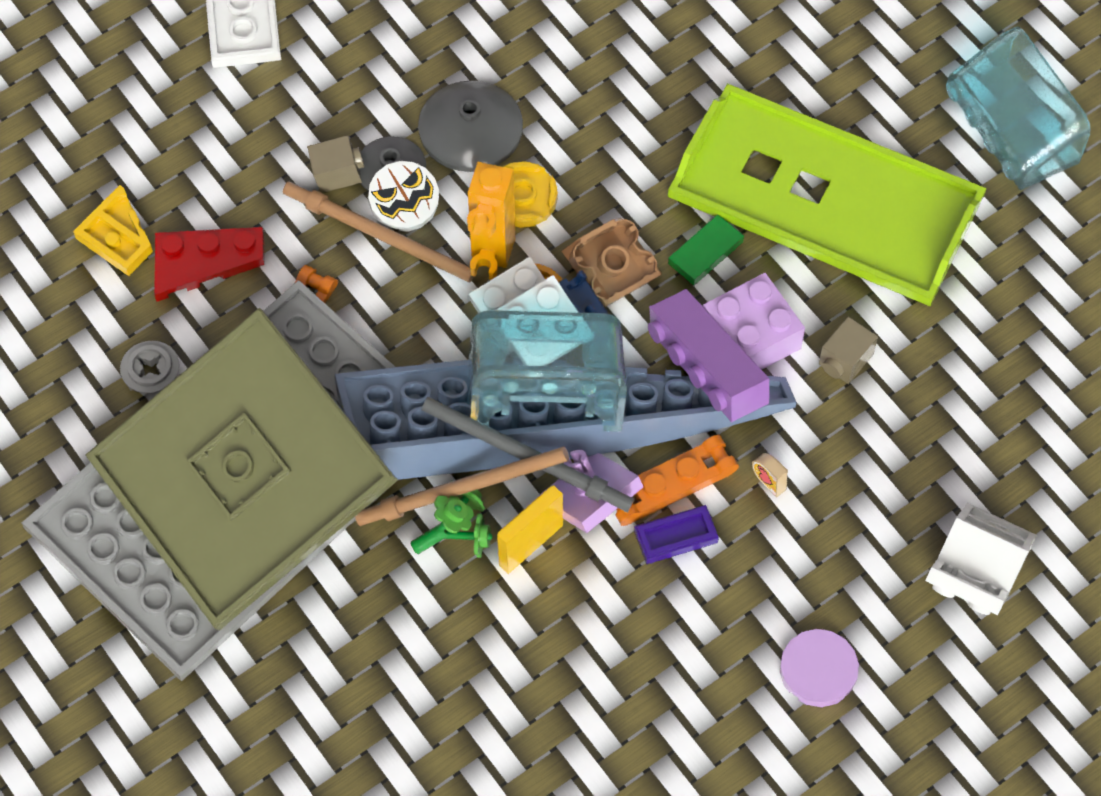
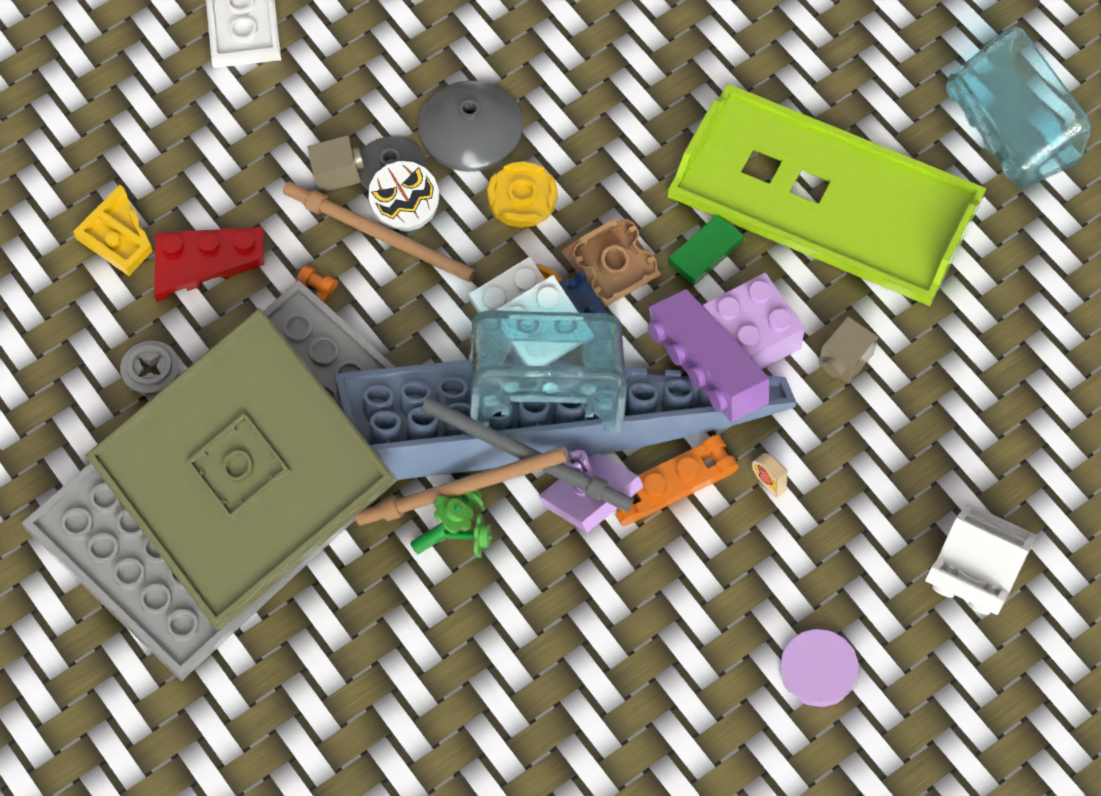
light orange brick [467,162,516,280] -> none
yellow tile [497,485,563,574] -> none
dark purple tile [634,505,719,565] -> none

